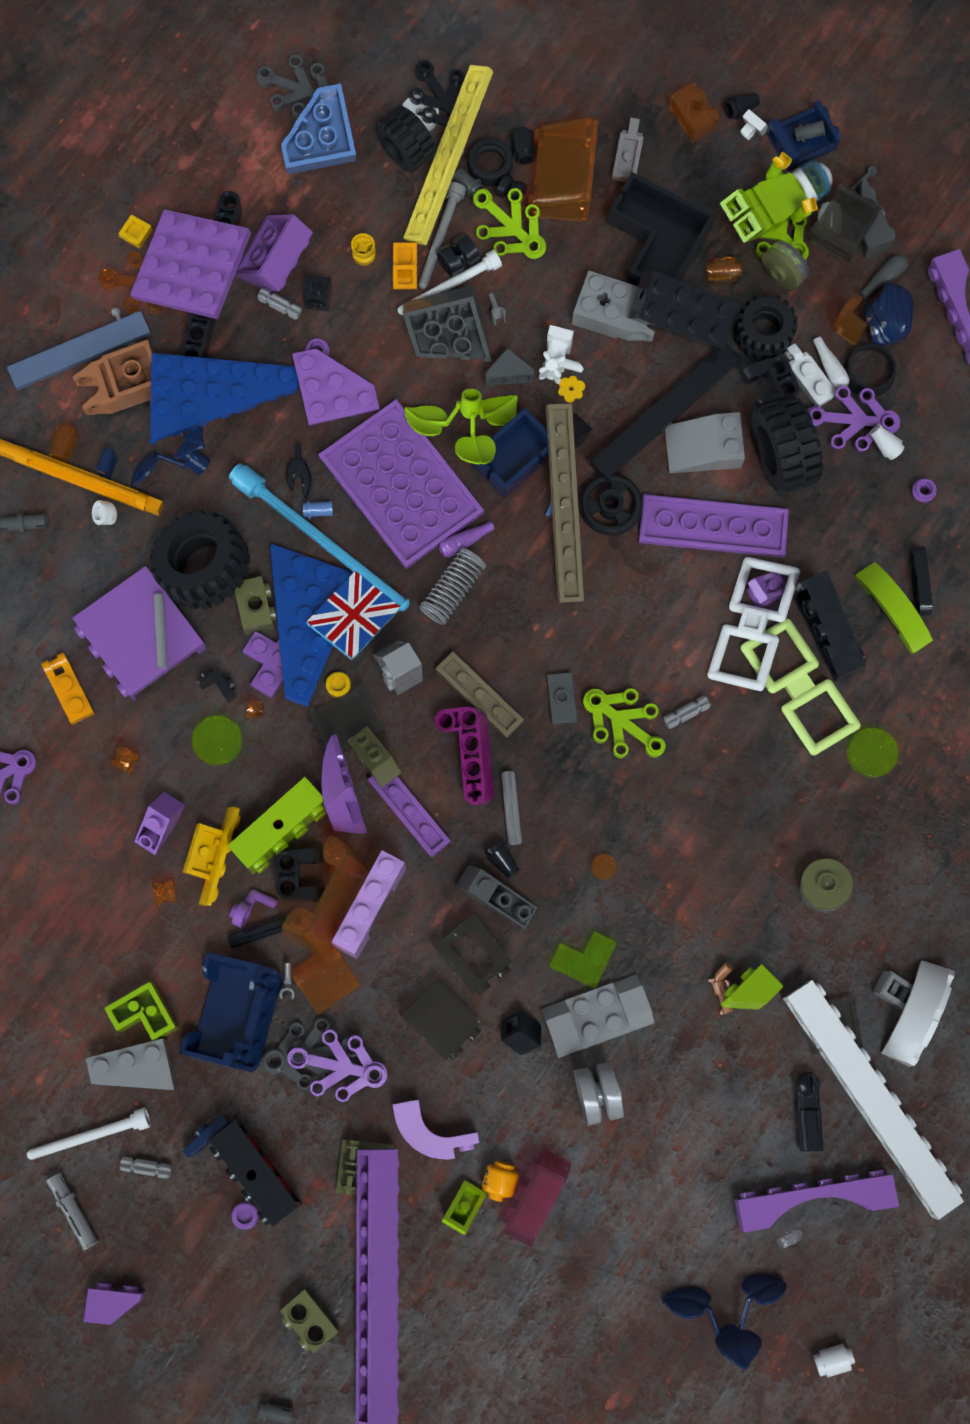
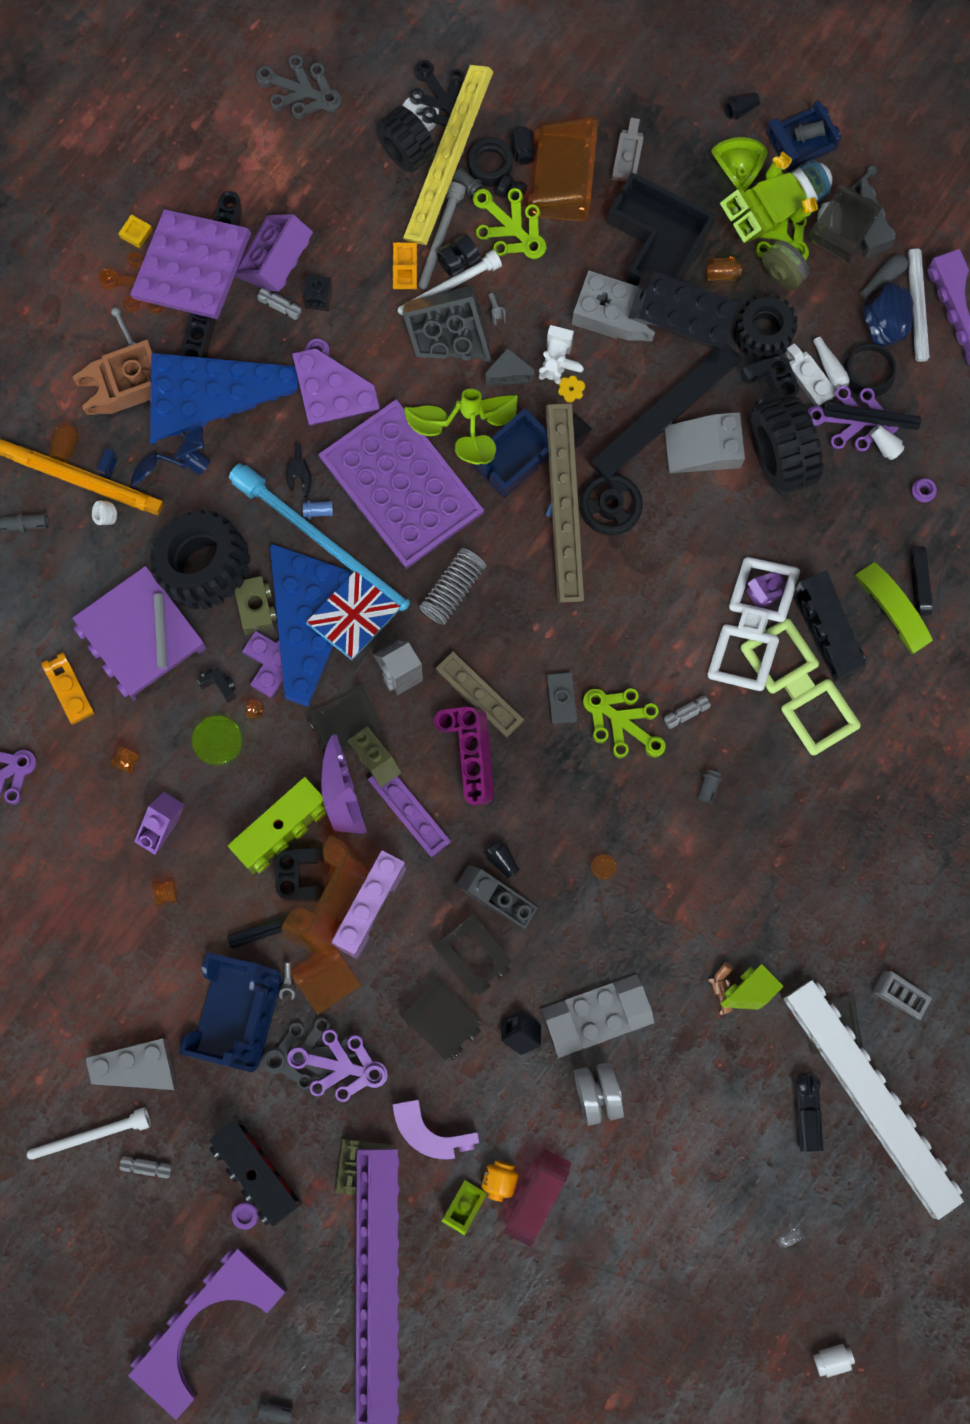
sand blue tile [7,311,151,390] -> none
light grey pin [46,1172,99,1251] -> none
medium lavender slope [84,1282,145,1325] -> none
lime brick [104,982,179,1041] -> none
dark blue plate [182,1115,231,1158] -> none
yellow bracket [183,807,240,906] -> none
medium lavender plate [229,889,279,928] -> none
olive brick [280,1287,340,1354] -> none
medium blue brick [281,84,356,175] -> none
yellow tile [326,672,351,698] -> none
yellow wheel [351,233,376,265] -> none
medium lavender piece [438,521,495,557] -> none
light grey axle [501,771,522,845] -> none
clear neon green tile [549,932,617,989] -> none
medium lavender tile [639,494,789,558] -> none
dark blue plant [662,1274,787,1371] -> none
clear orange brick [668,82,719,143] -> none
medium lavender arch [734,1170,899,1232] -> none
white tile [740,109,767,140] -> none
olive piece [800,859,853,913] -> none
clear orange panel [832,293,867,346] -> none
clear neon green tile [847,728,899,778] -> none
white windscreen [881,960,955,1067] -> none
none -> medium lavender arch [128,1247,287,1420]
none -> dark grey pin [697,770,722,803]
none -> lime hat [711,137,767,191]
none -> black axle [824,403,921,430]
none -> white axle [907,249,930,362]

